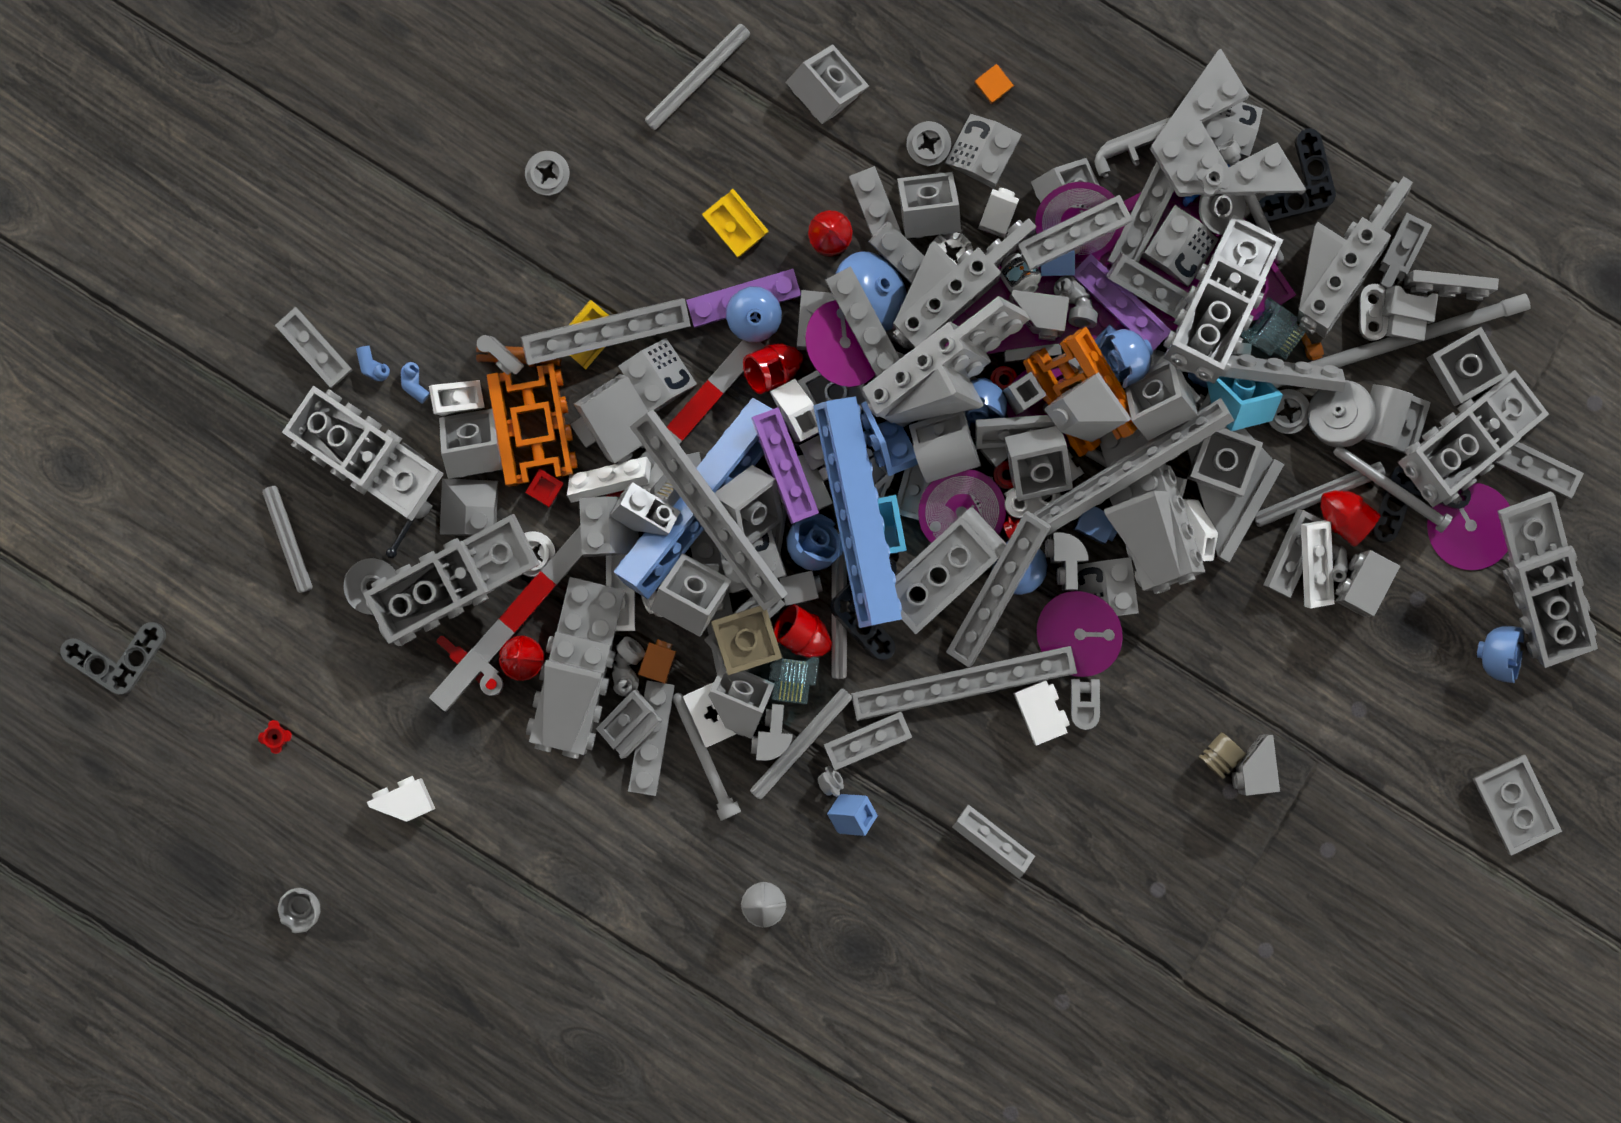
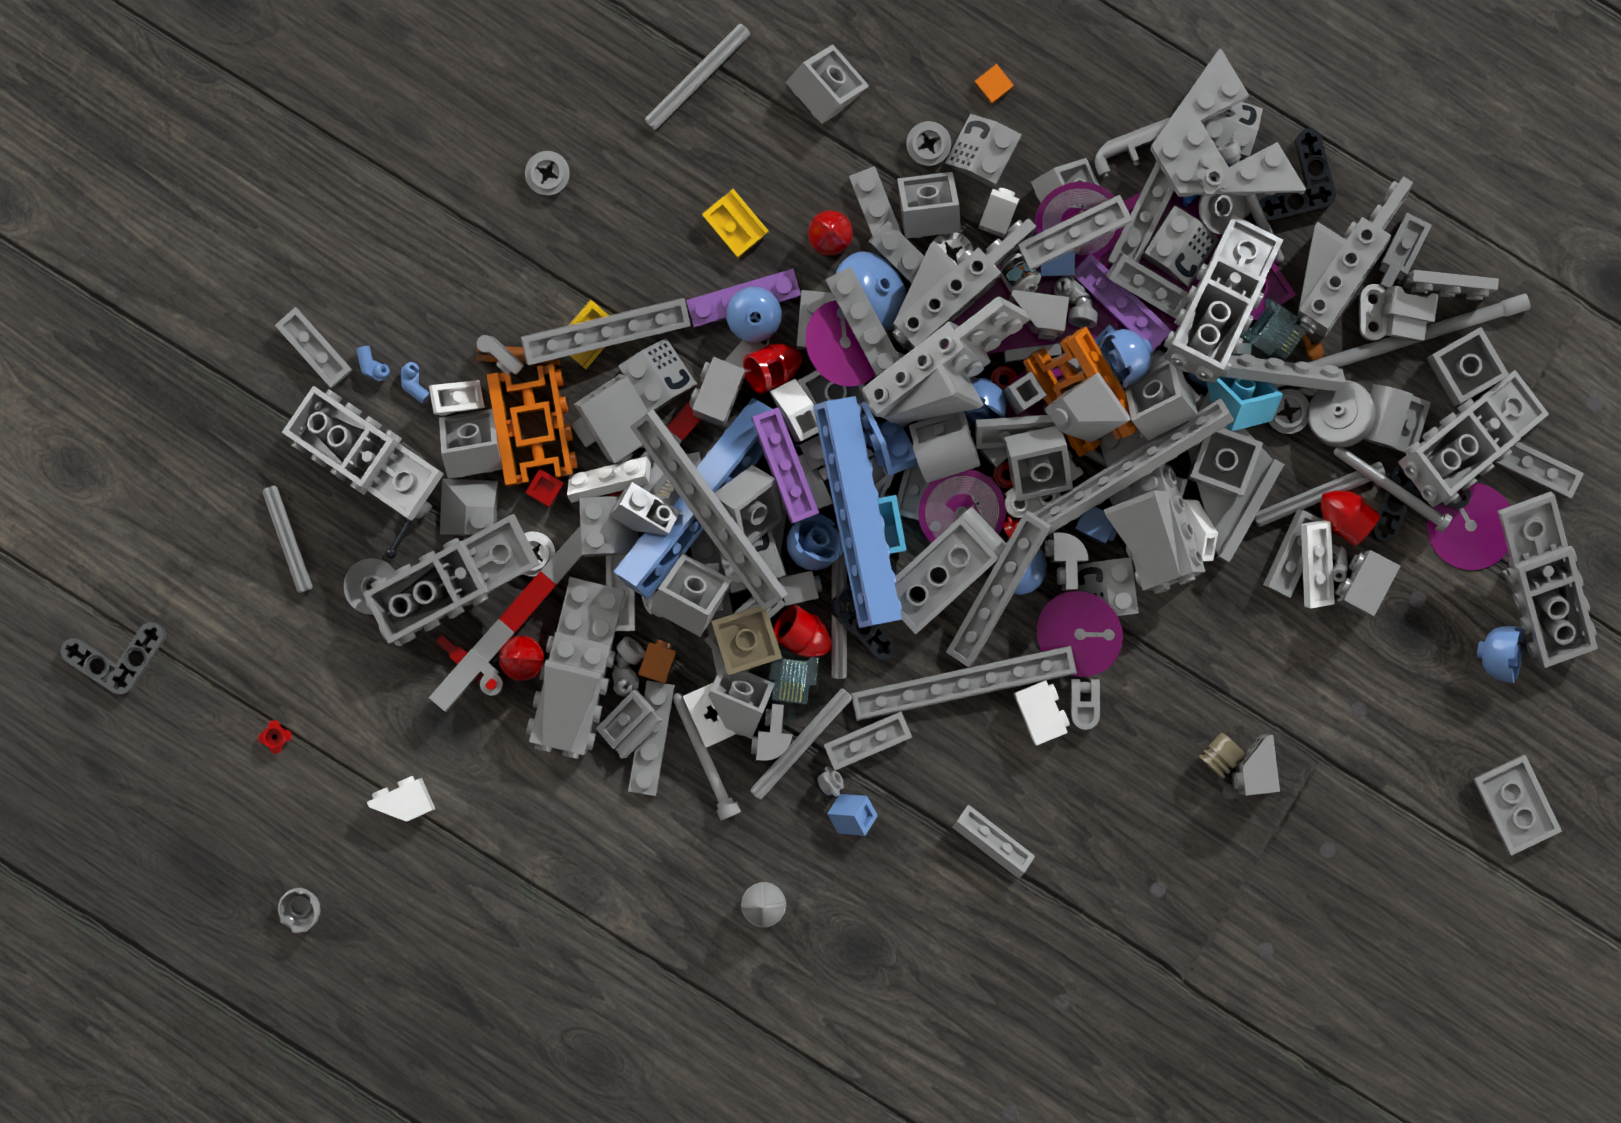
none -> light grey brick [689,357,745,428]

